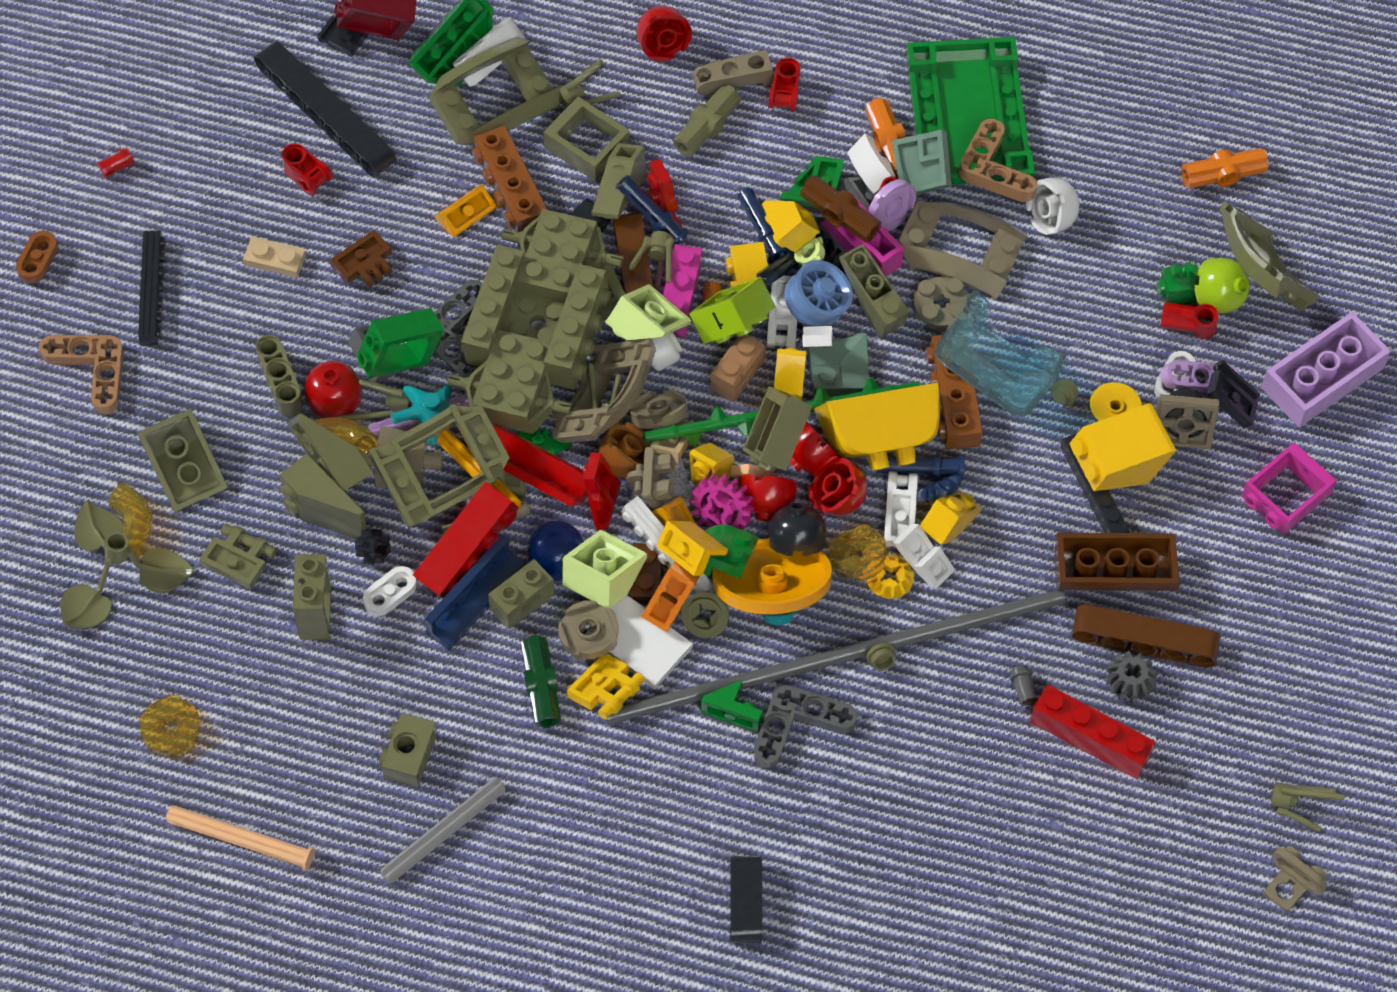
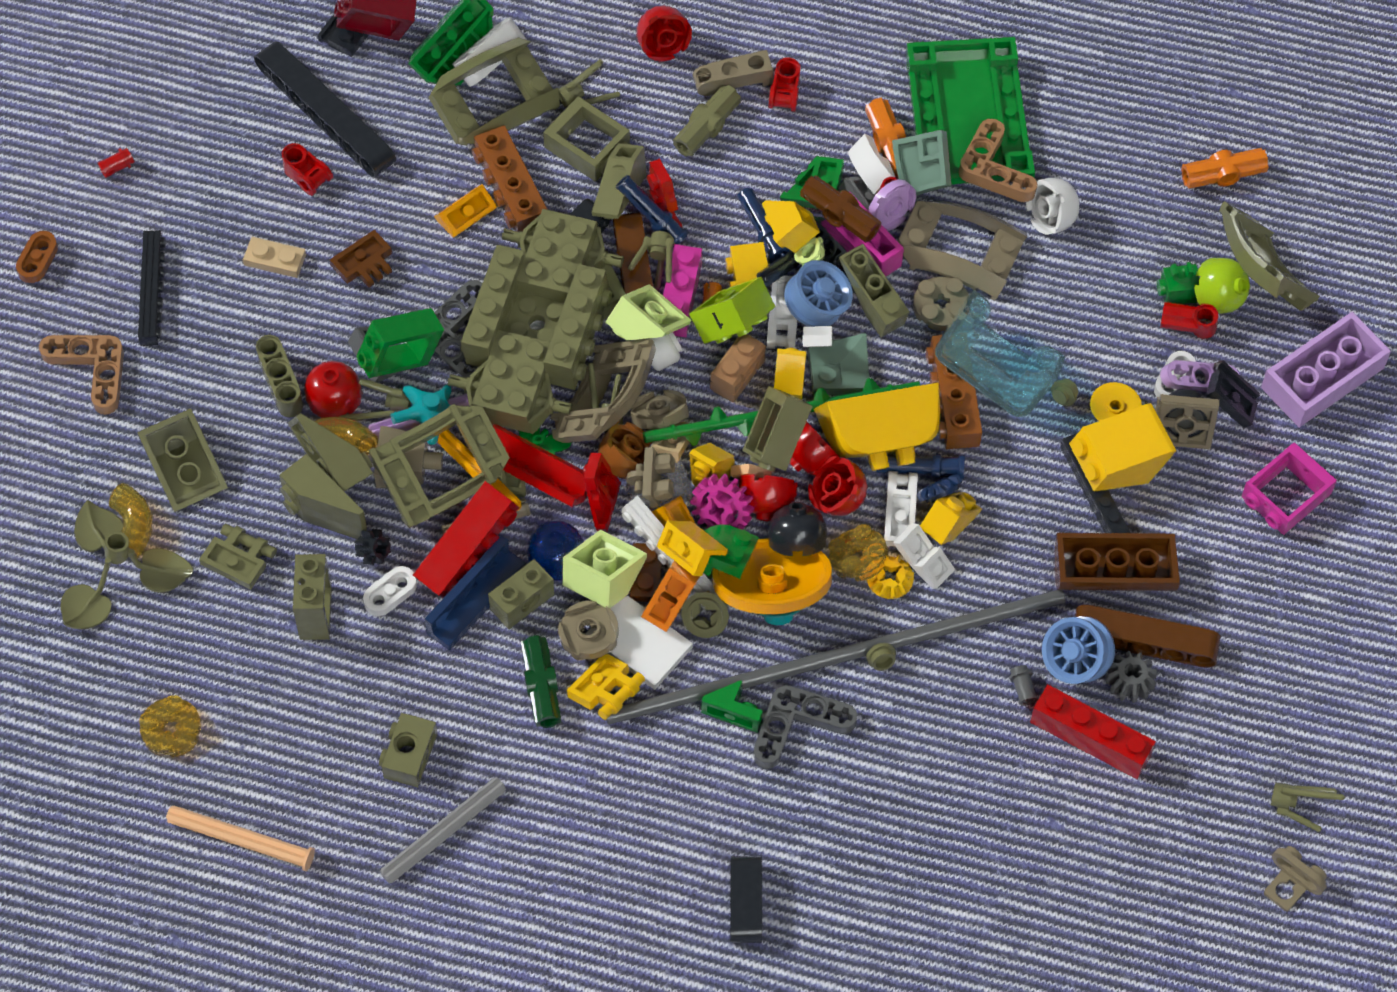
none -> medium blue wheel [1042,616,1115,684]

